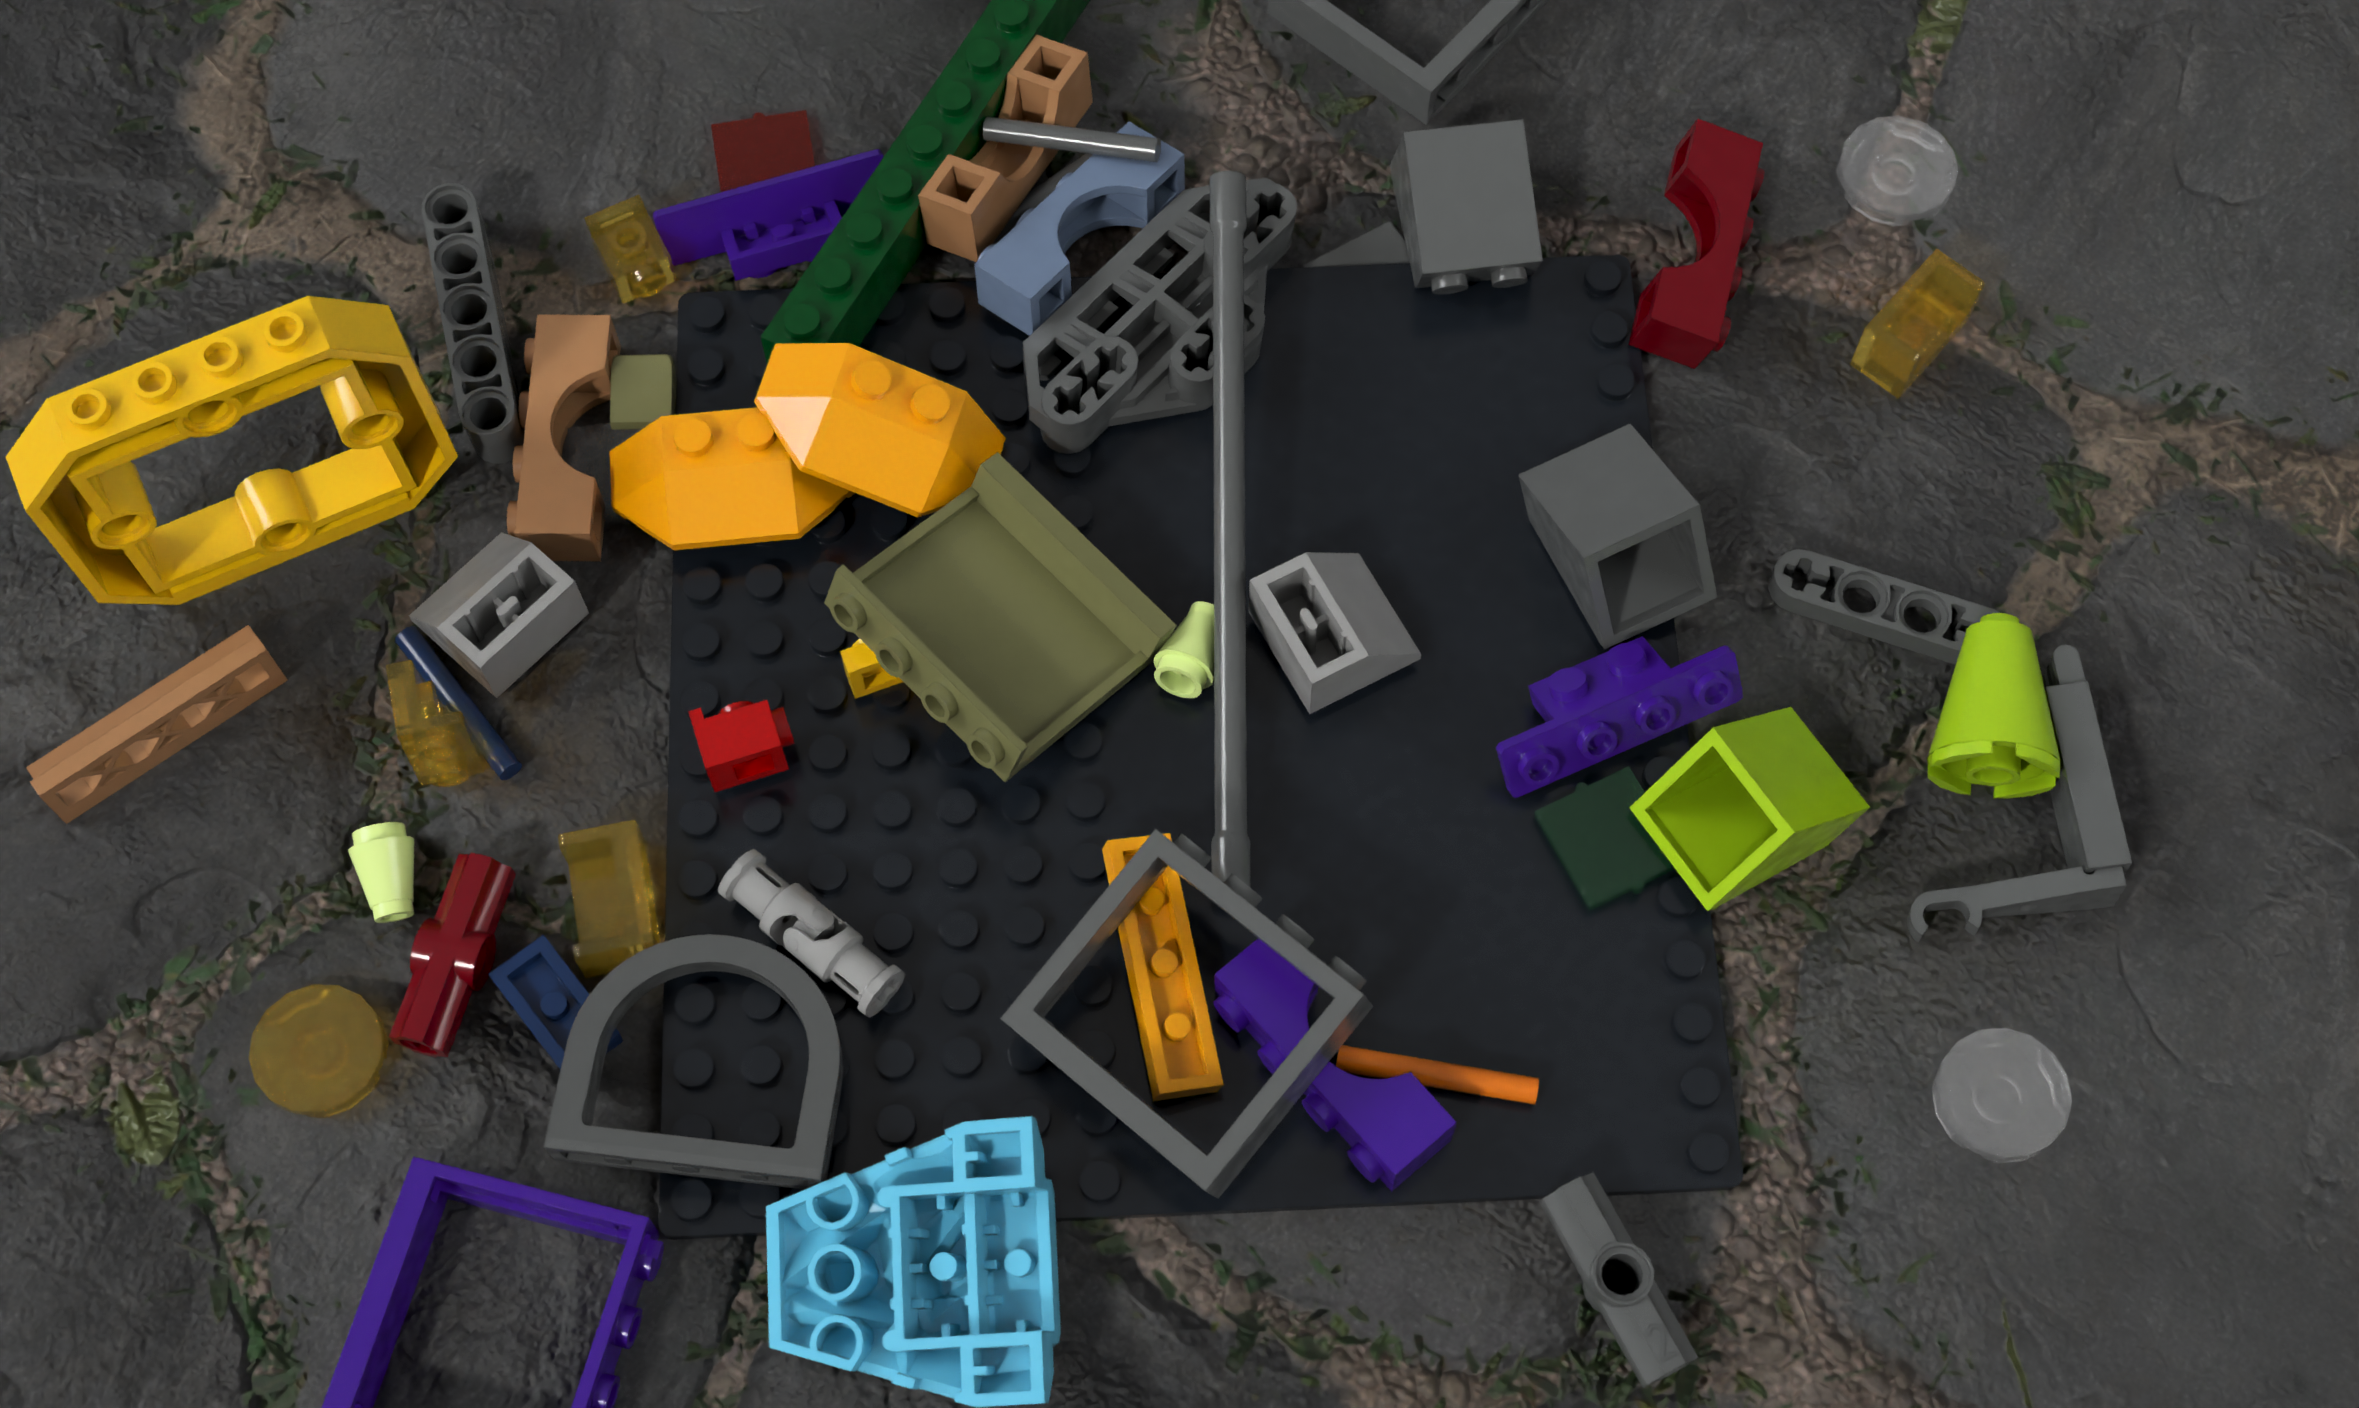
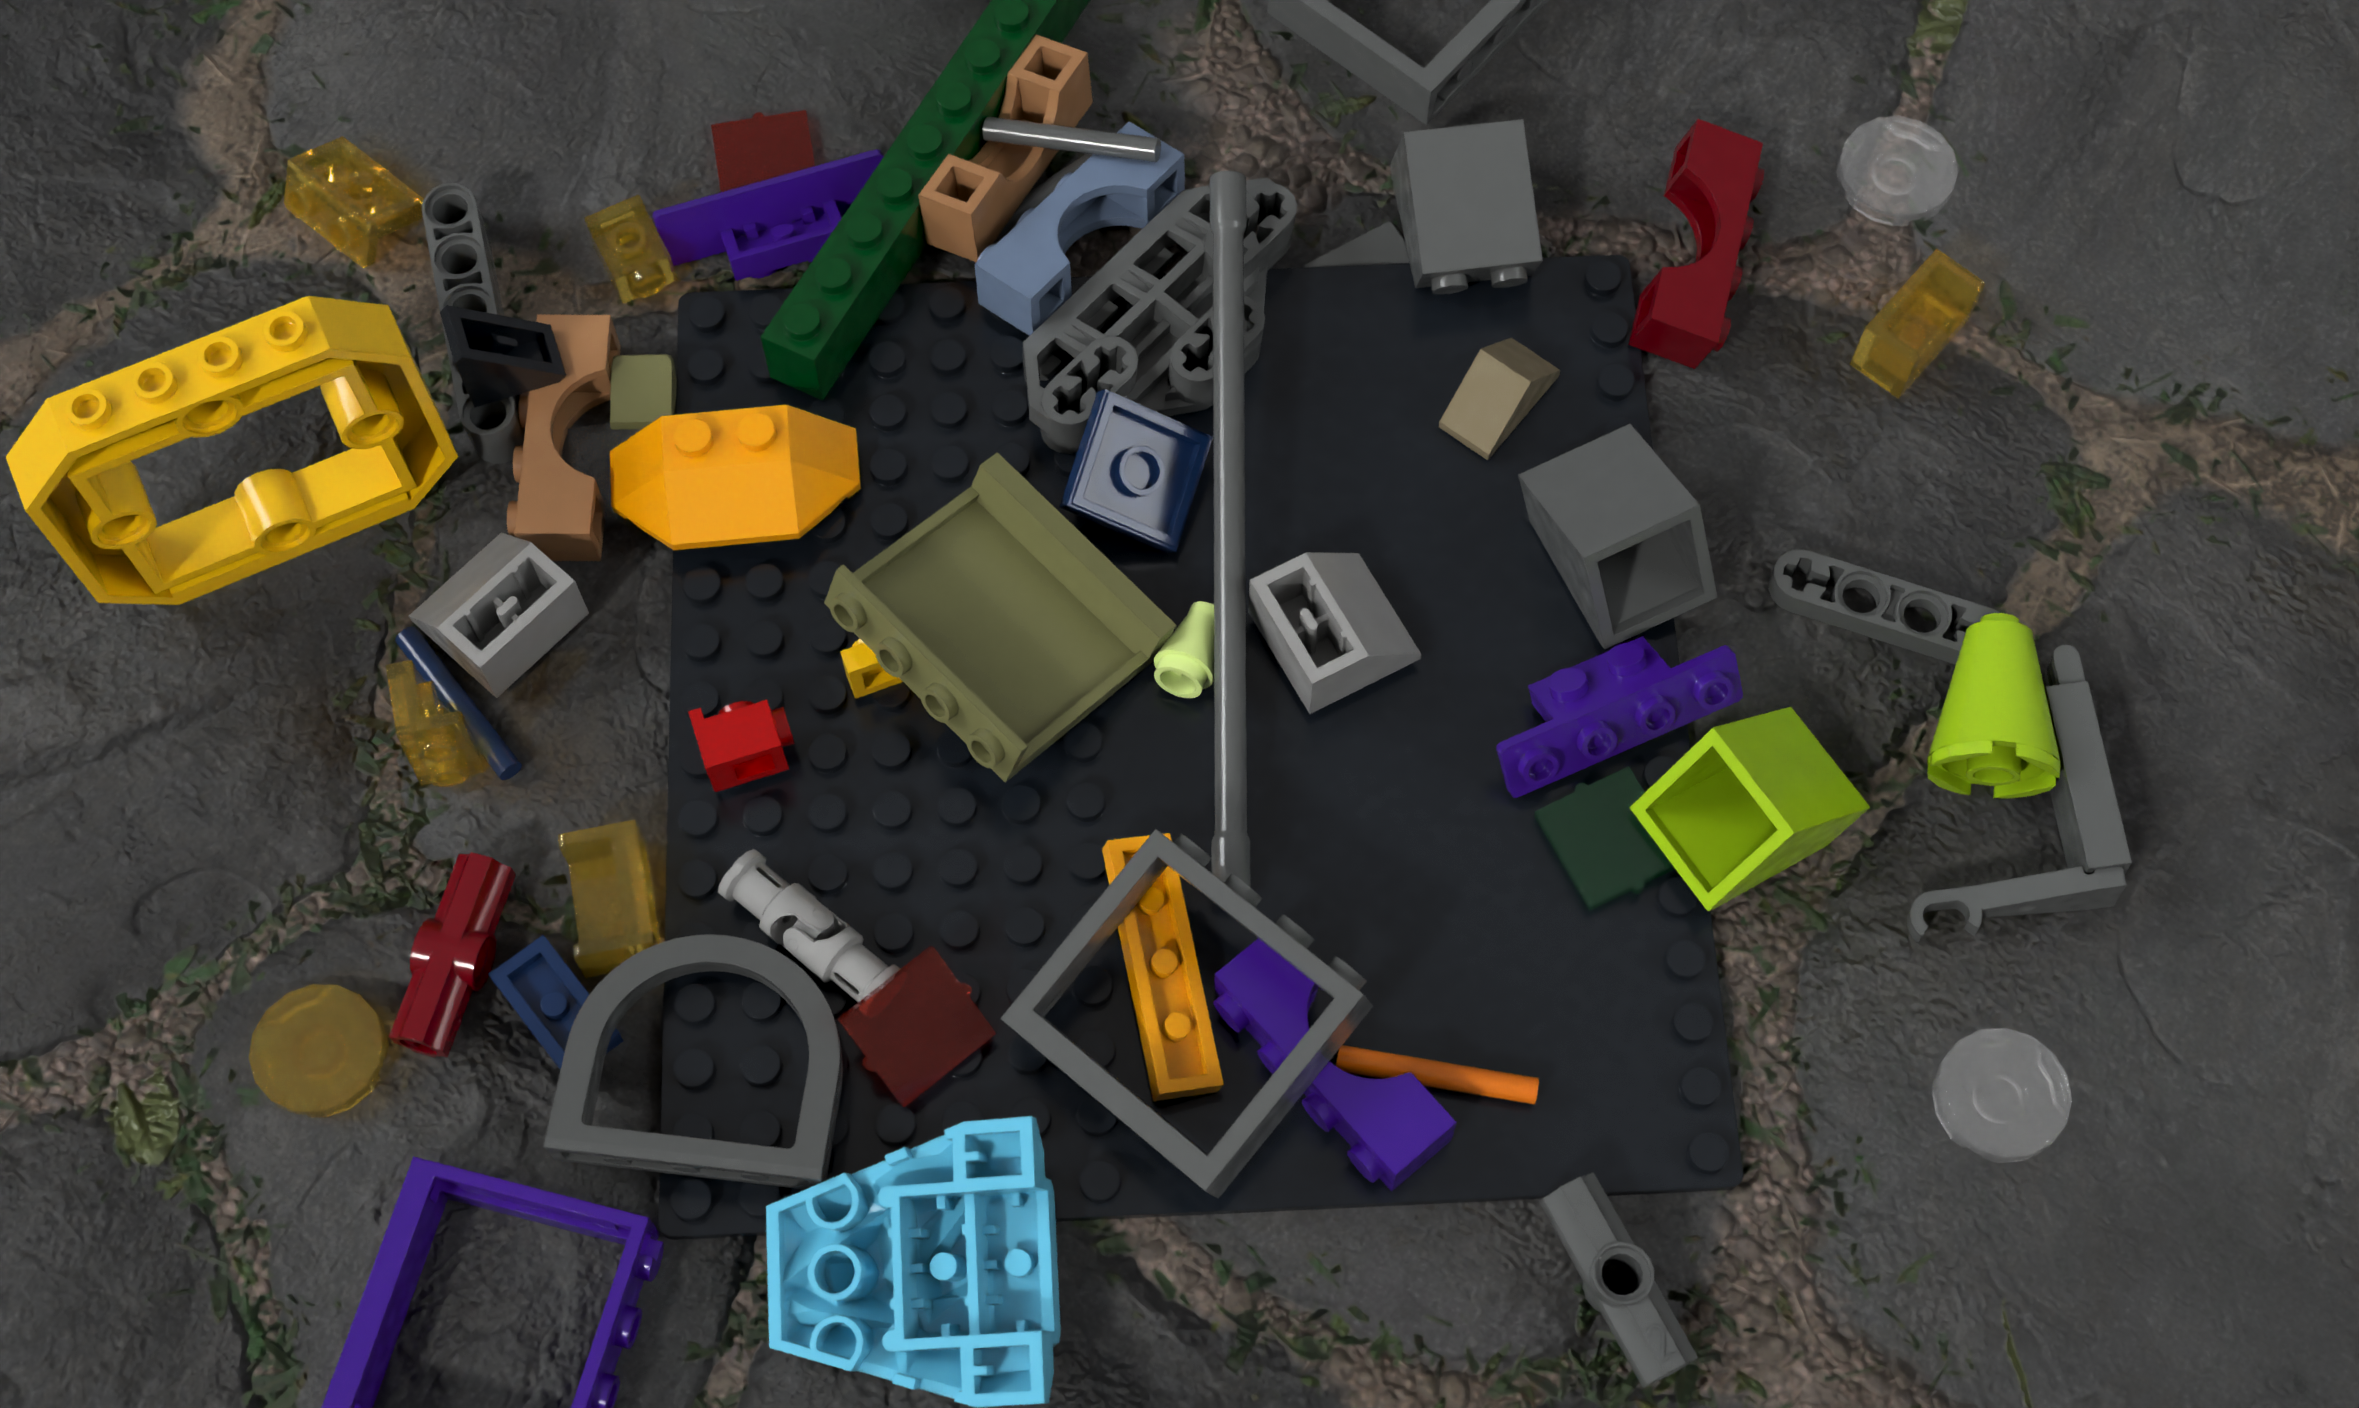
medium nougat fence [26,625,288,824] -> none
yellowish green cone [348,822,414,923] -> none
light orange wedge [754,343,1006,518] -> none
none -> clear yellow bracket [284,136,424,268]
none -> black slope [440,305,566,408]
none -> clear red piece [838,946,996,1107]
none -> tile [1059,389,1213,553]
none -> dark tan slope [1439,338,1560,460]

